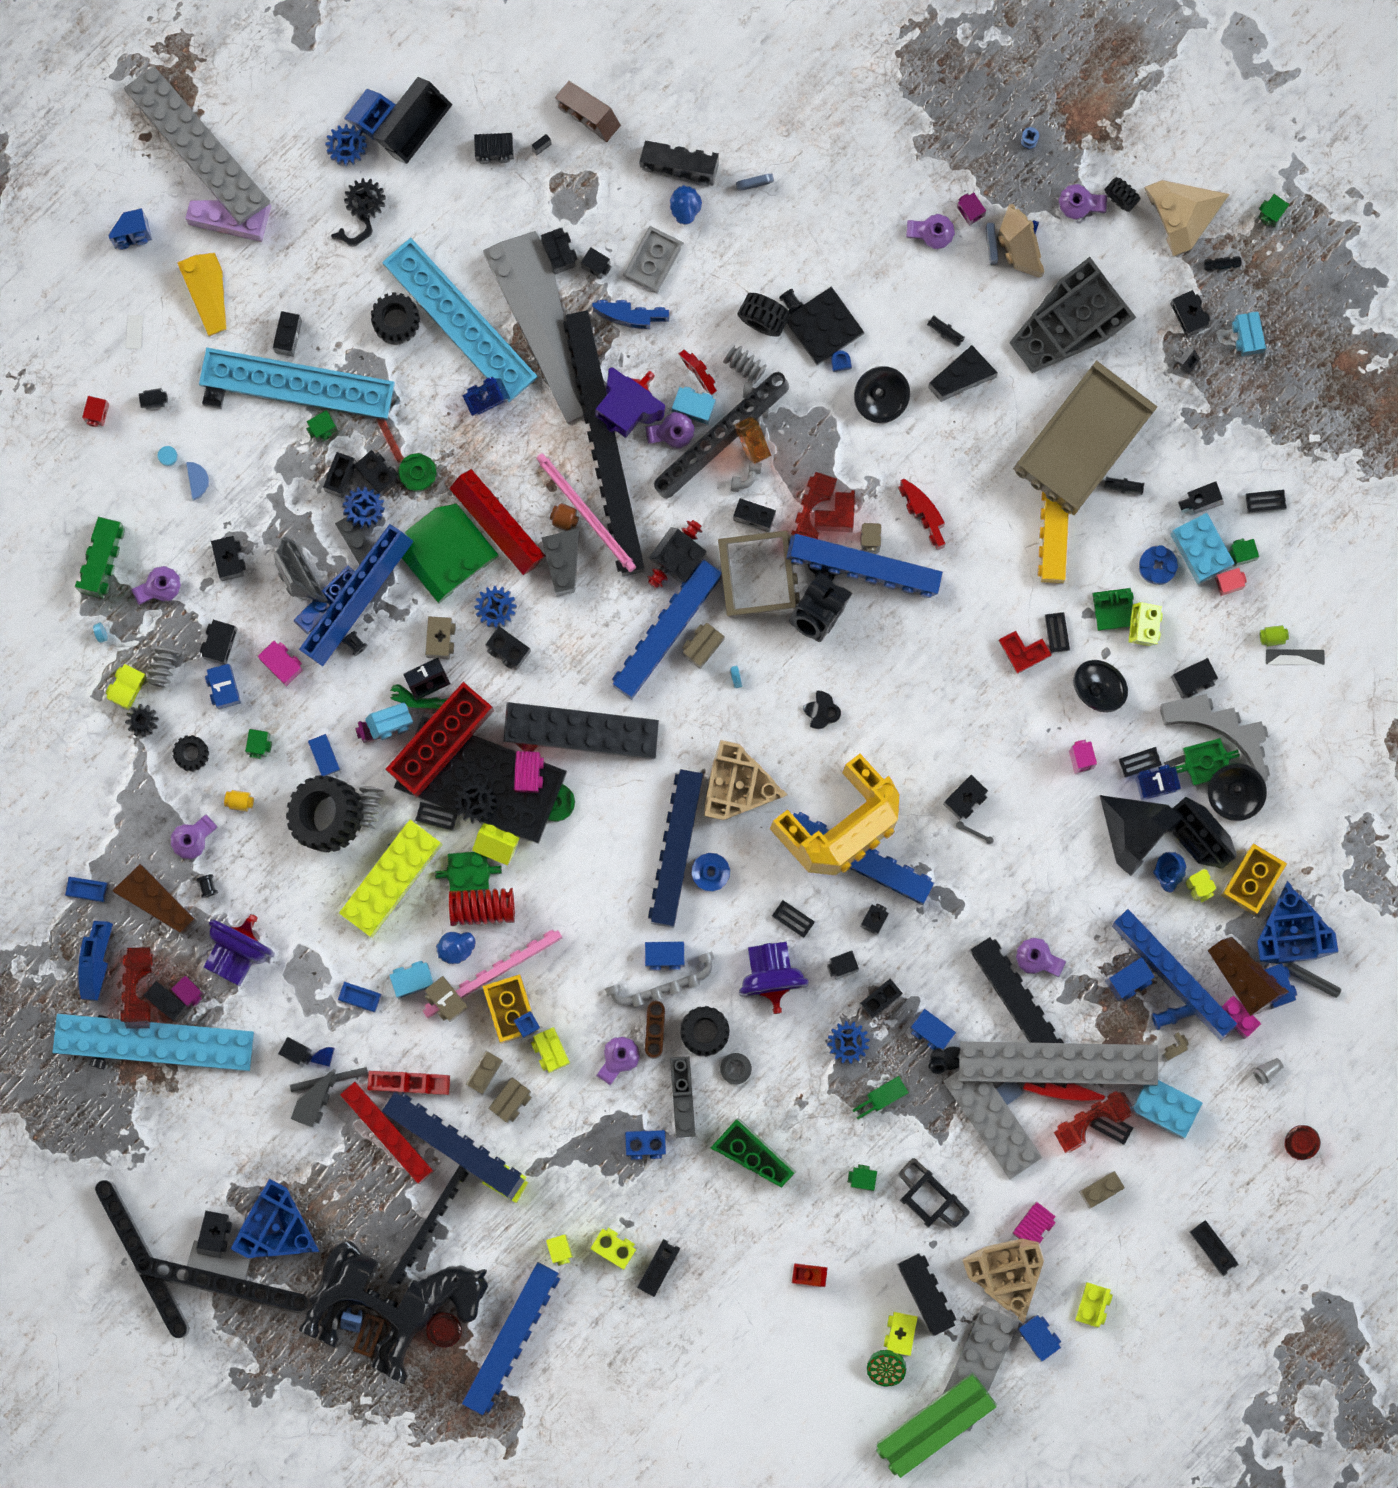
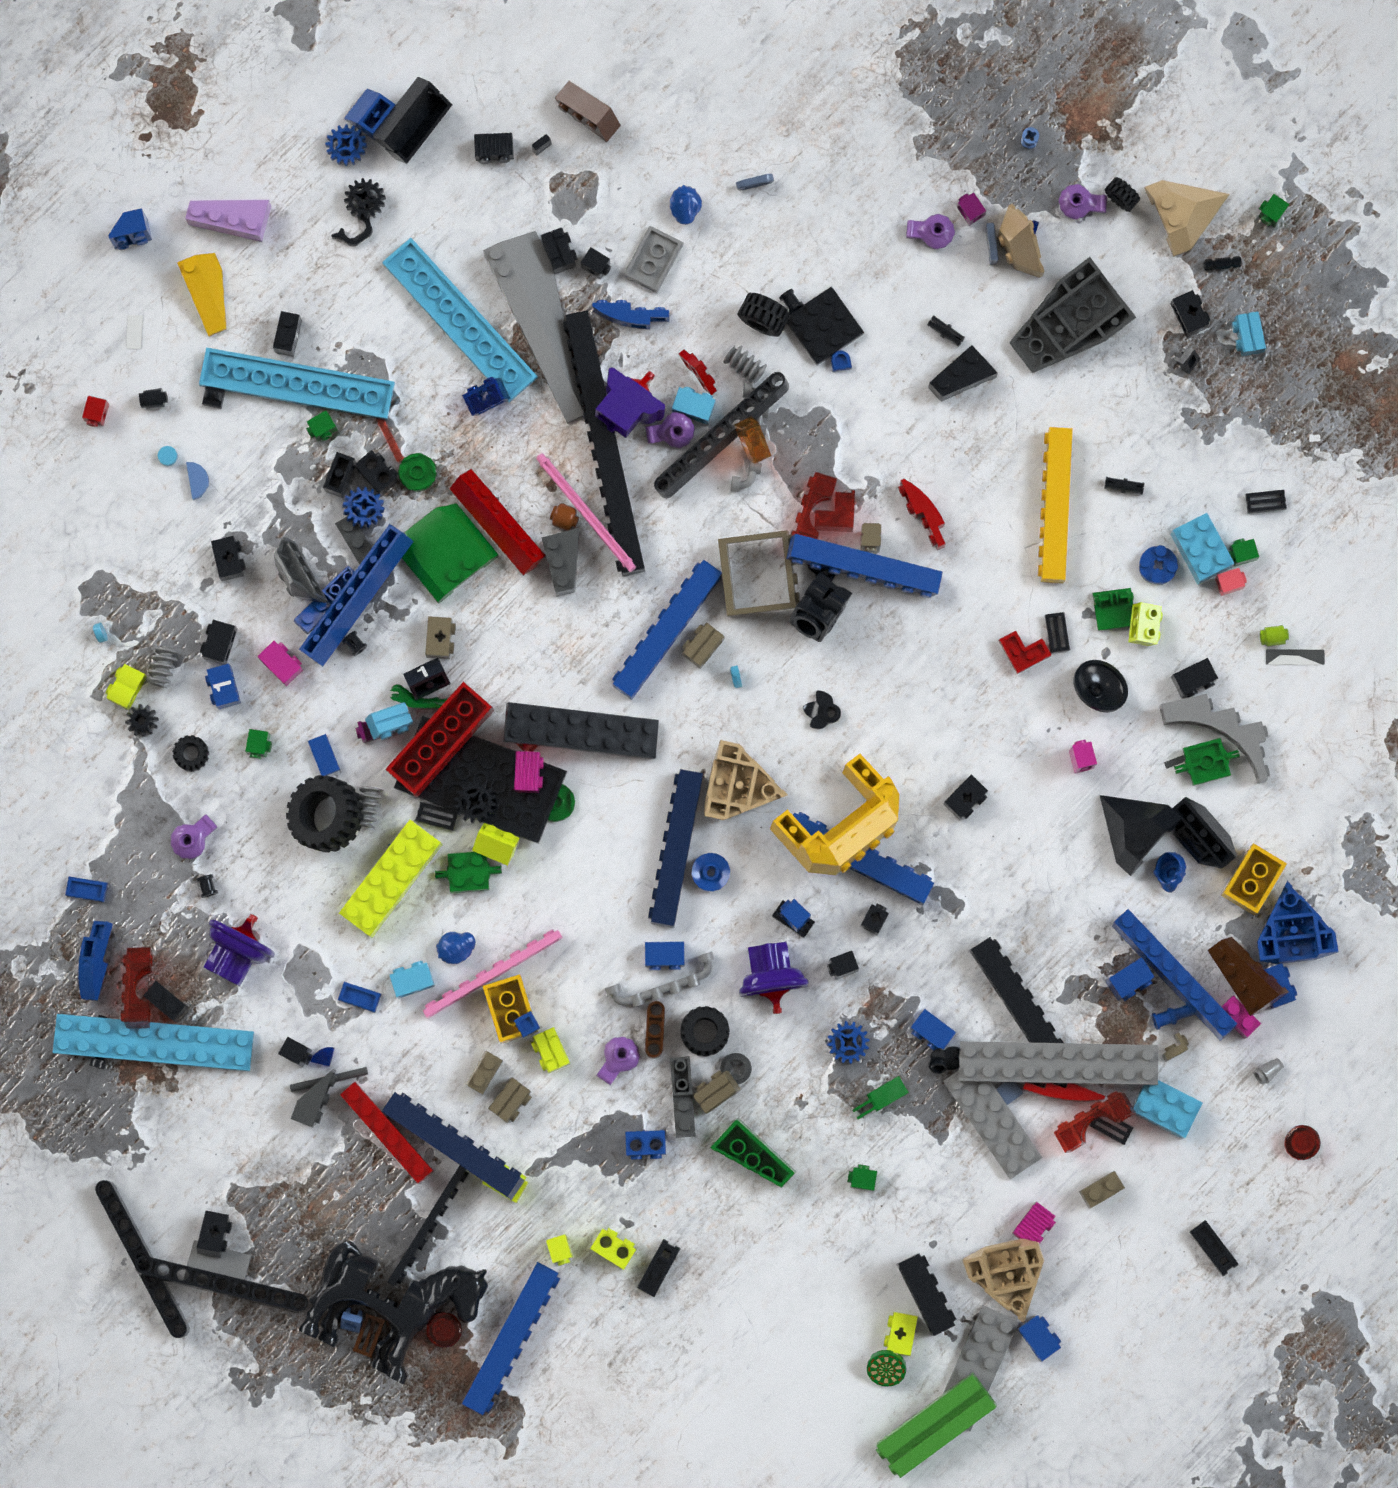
green wedge [75,517,125,599] -> none
reddish brown wedge [112,864,197,935] -> none
light grey plate [124,66,270,225] -> none
medium lavender animal [132,566,181,605] -> none
magenta brick [171,976,203,1007] -> none
yellow brick [224,790,254,812] -> none
blue wedge [230,1178,320,1258] -> none
red slope [367,1071,450,1095] -> none
black tyre [371,292,420,344] -> none
dark tan brick [424,976,469,1022] -> none
red piece [449,888,515,926] -> none
blue gear [474,586,517,628] -> none
black brick [485,626,531,670] -> none
black wedge [639,140,719,186] -> none
black brick [647,520,707,589] -> none
black brick [733,498,776,532] -> none
red slope [792,1263,828,1287] -> none
black dish [854,366,910,423] -> none
black brick [859,978,903,1020] -> none
black bar [898,1158,970,1228] -> none
dark grey hinge [956,821,994,844] -> none
dark tan panel [1013,360,1158,515] -> none
medium lavender animal [1016,937,1066,977] -> none
neon yellow bracket [1075,1282,1113,1328] -> none
black tile [1118,747,1162,778] -> none
clear blue brick [1135,765,1181,801] -> none
black torso [1178,481,1224,514] -> none
neon yellow brick [1185,869,1216,903] -> none
black dish [1208,763,1267,821] -> none
dark grey axle [1287,962,1342,998] -> none
none -> dark tan brick [693,1070,741,1114]
none -> blue brick [780,899,811,932]

